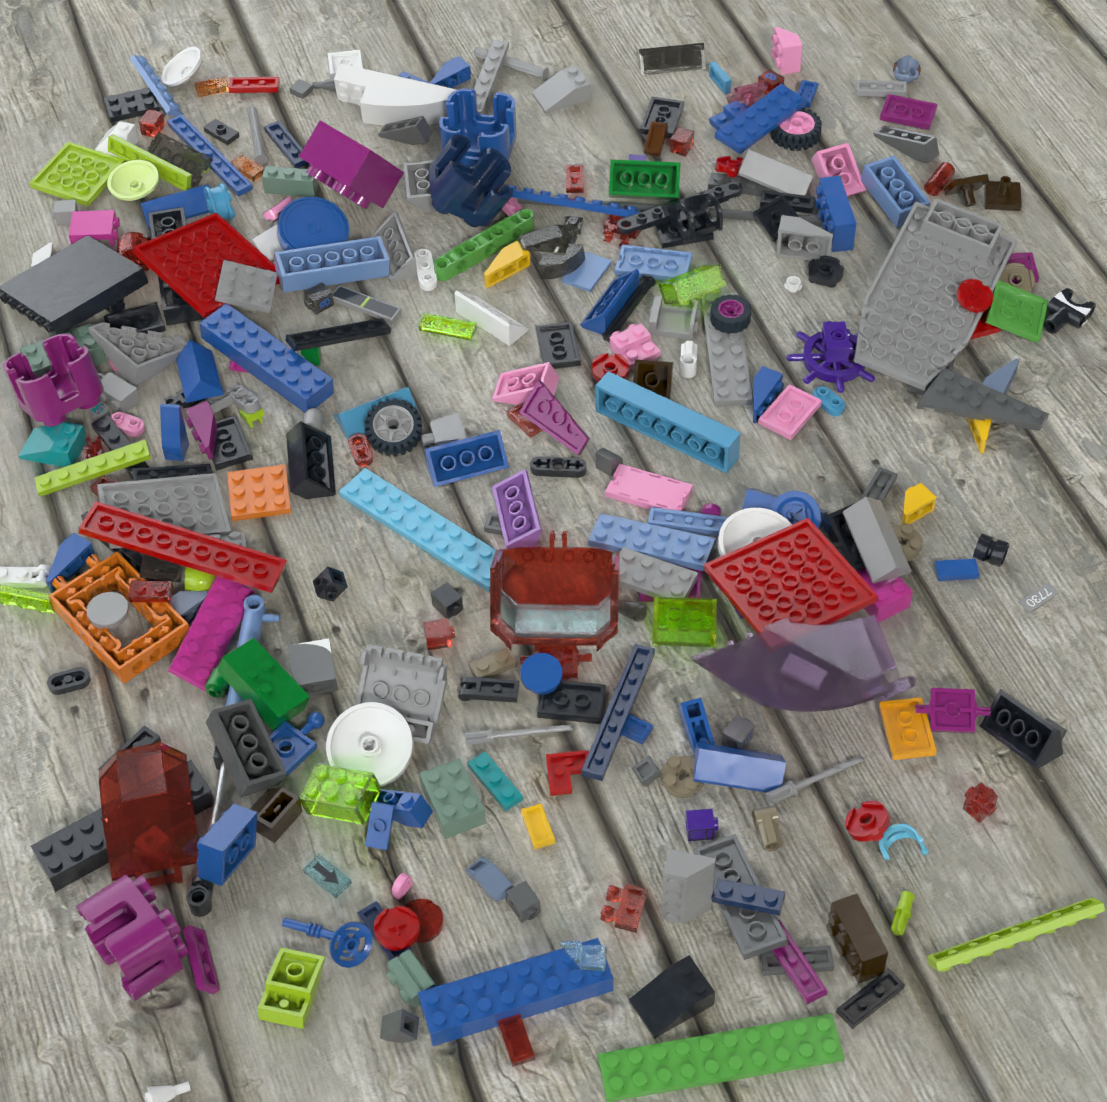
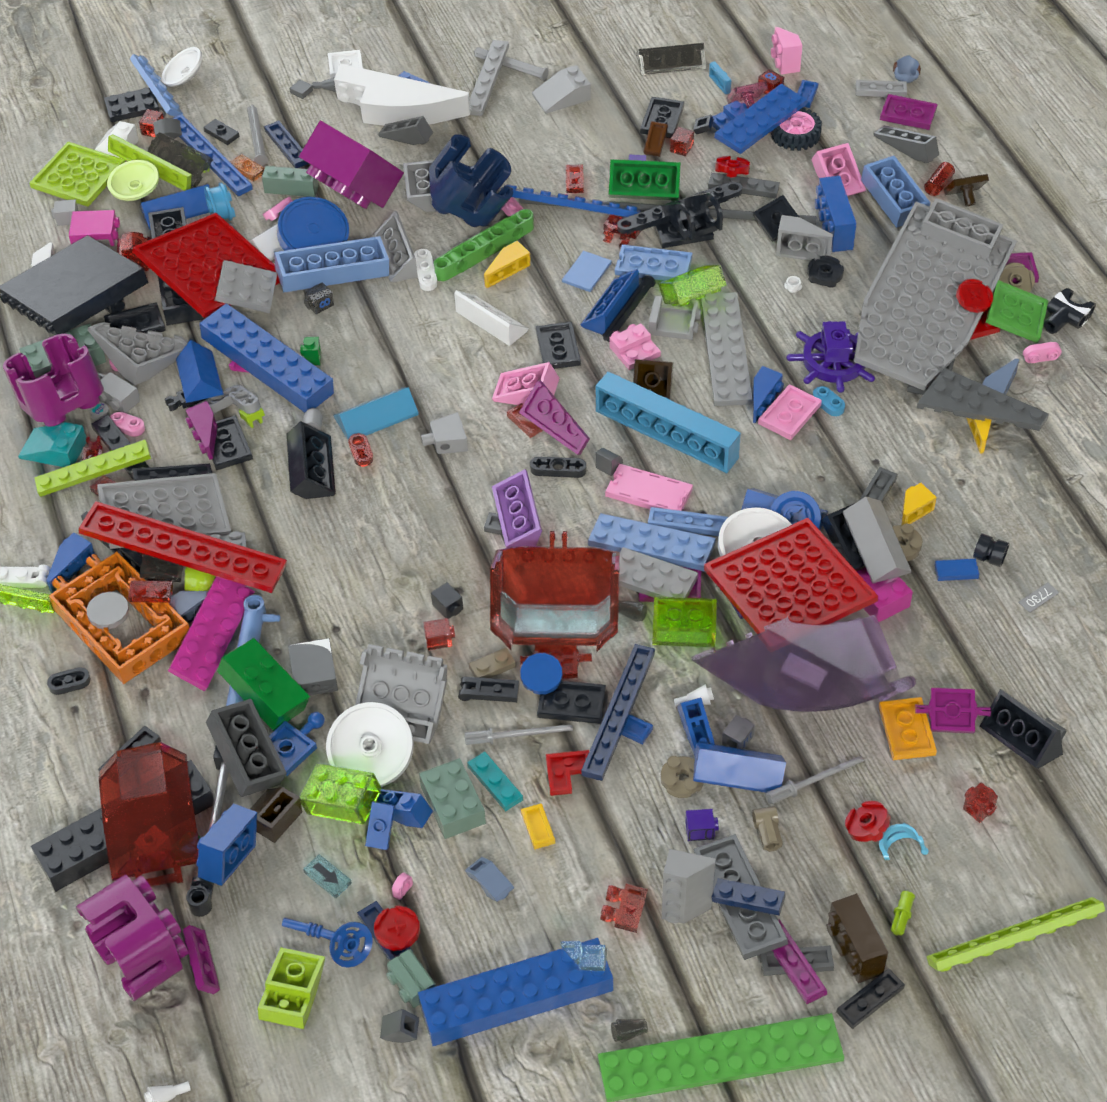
blue slope [160,404,189,461] -> none
clear orange plate [194,76,229,97] -> none
green brick [205,665,229,698] -> none
orange plate [227,464,291,521] -> none
red plate [228,77,280,94] -> none
black tile [285,318,391,352] -> none
black brick [313,566,348,602] -> none
tile [330,285,402,324] -> none
medium azure plate [339,468,515,592] -> none
wheel [365,398,422,457] -> none
clear red tile [405,899,444,943] -> none
clear neon green plate [418,313,477,341] -> none
blue slope [424,430,509,487] -> none
slope [429,56,471,88] -> none
blue piece [439,89,517,166] -> none
clear red plate [497,1014,535,1067] -> none
dark grey brick [506,881,541,923] -> none
clear smoke slope [517,224,578,253] -> none
clear smoke brick [538,244,586,279] -> none
clear smoke plate [563,216,583,235] -> none
red plate [591,353,629,382] -> none
black slope [629,955,715,1039] -> none
dark grey tile [632,755,662,787] -> none
white piece [680,341,698,378] -> none
magenta tile [701,503,721,516] -> none
black wheel [710,294,752,334] -> none
light grey slope [738,149,813,195] -> none
black plate [760,190,815,214] -> none
dark brown tile [984,176,1022,211] -> none
none -> dark grey brick [153,118,182,143]
none -> clear smoke cone [611,1018,648,1043]
none -> white cone [674,684,714,707]
none -> black tile [693,114,714,135]
none -> bright pink plate [1023,342,1062,363]

